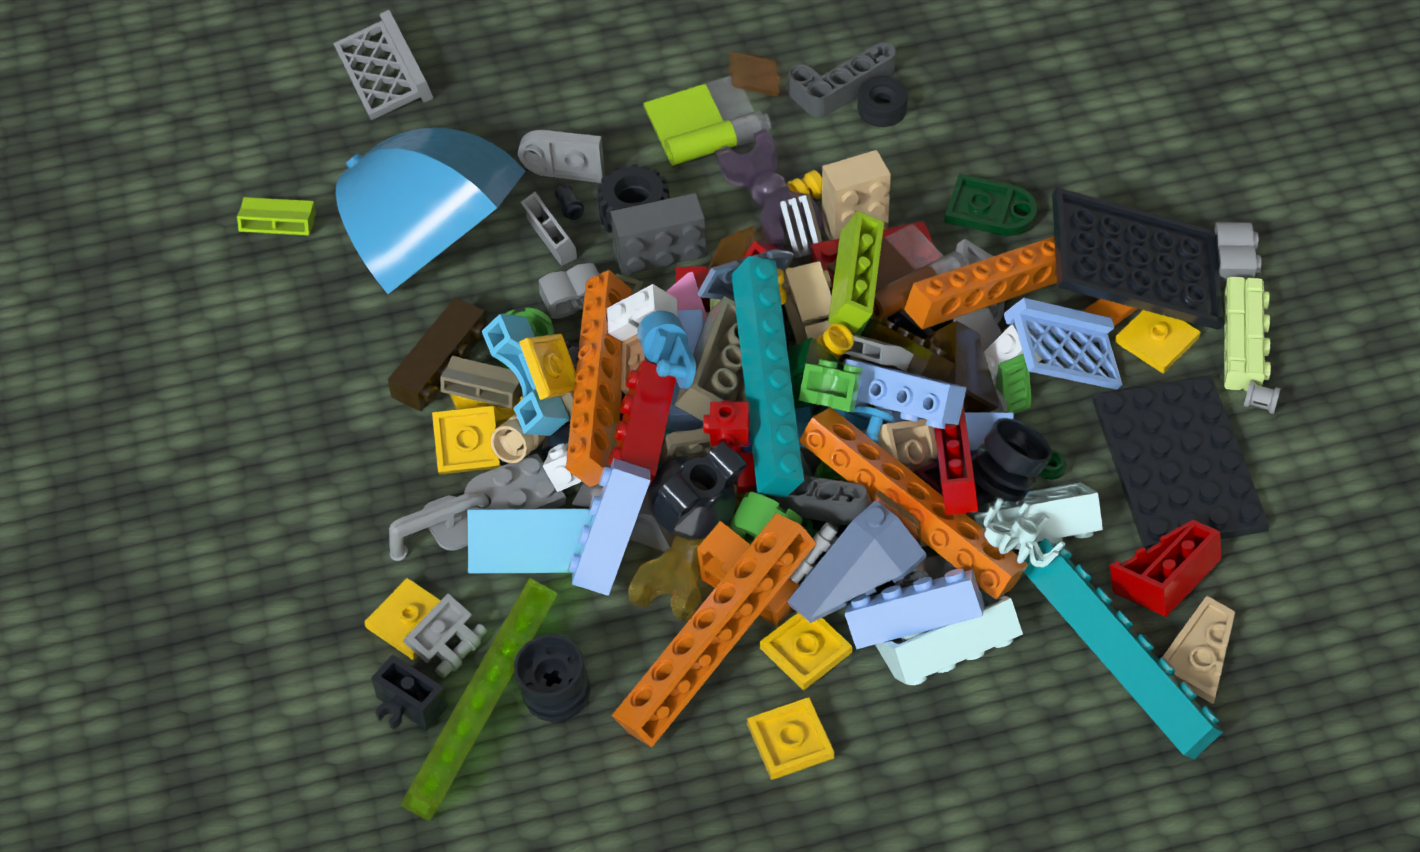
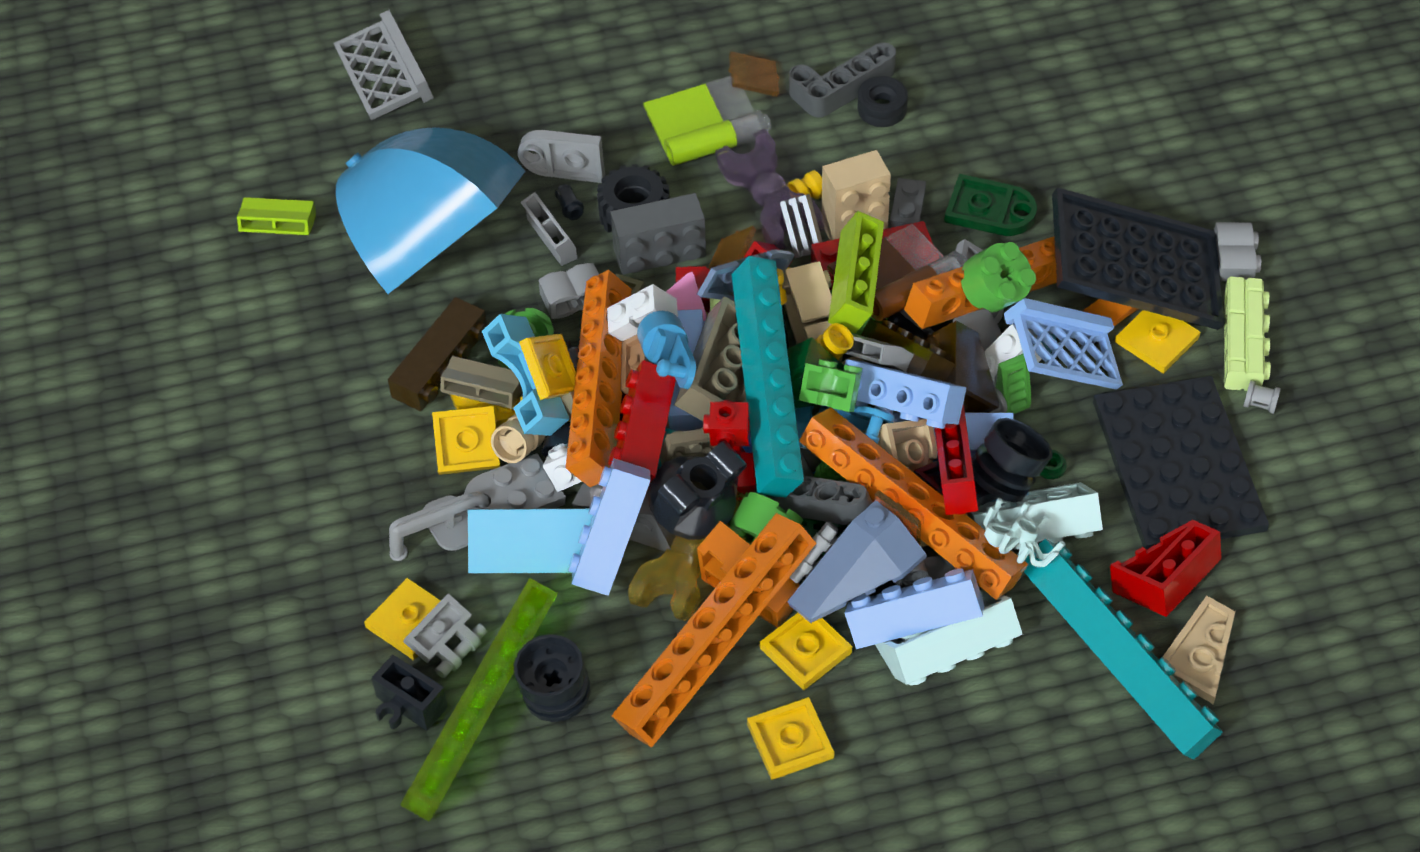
none -> dark grey plate [890,178,926,228]
none -> bright green brick [961,242,1036,312]

